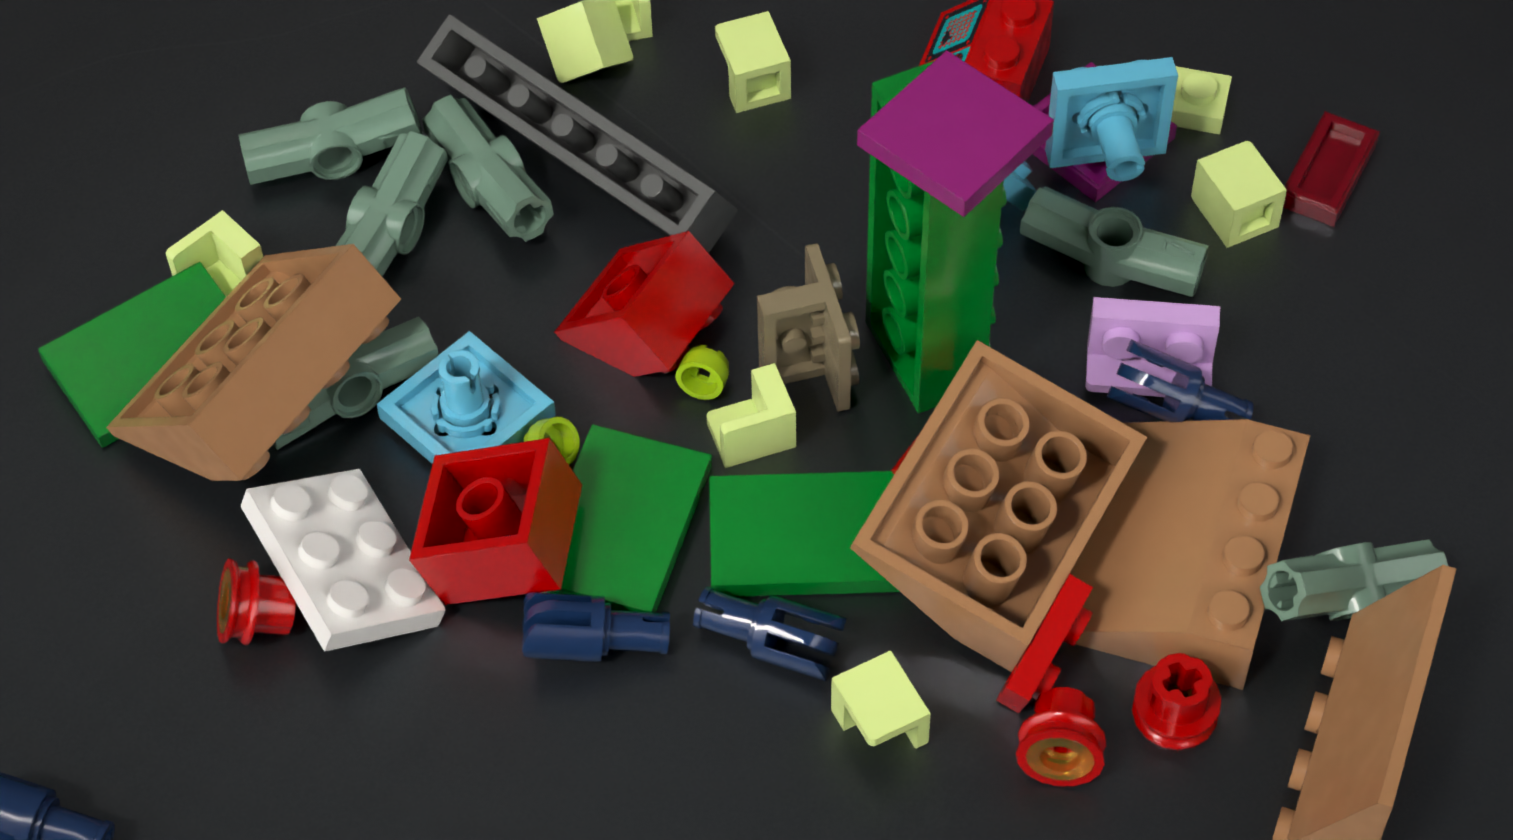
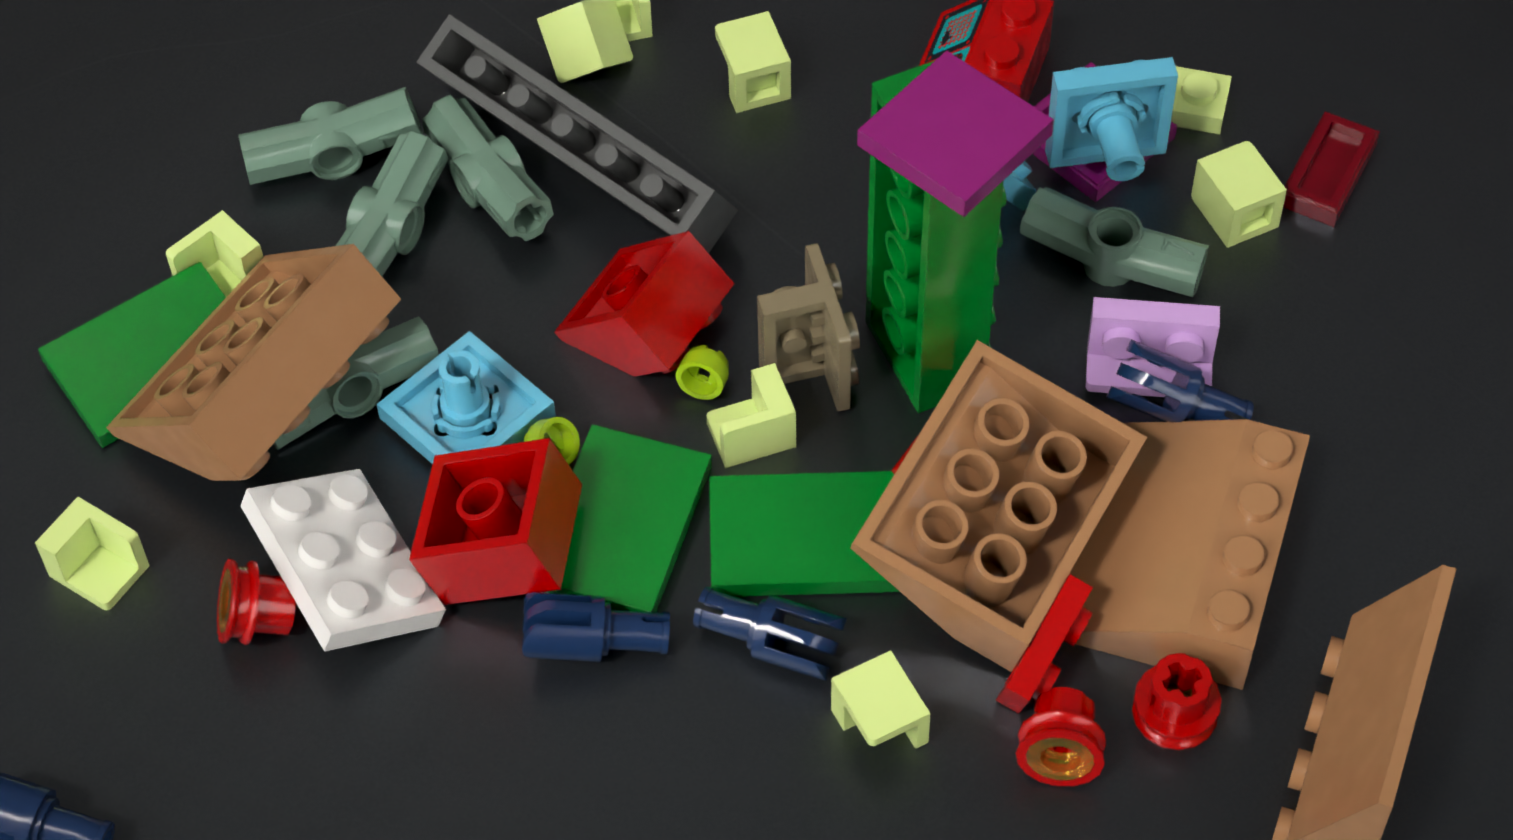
sand green piece [1260,539,1448,621] -> none
none -> yellowish green panel [35,497,150,610]

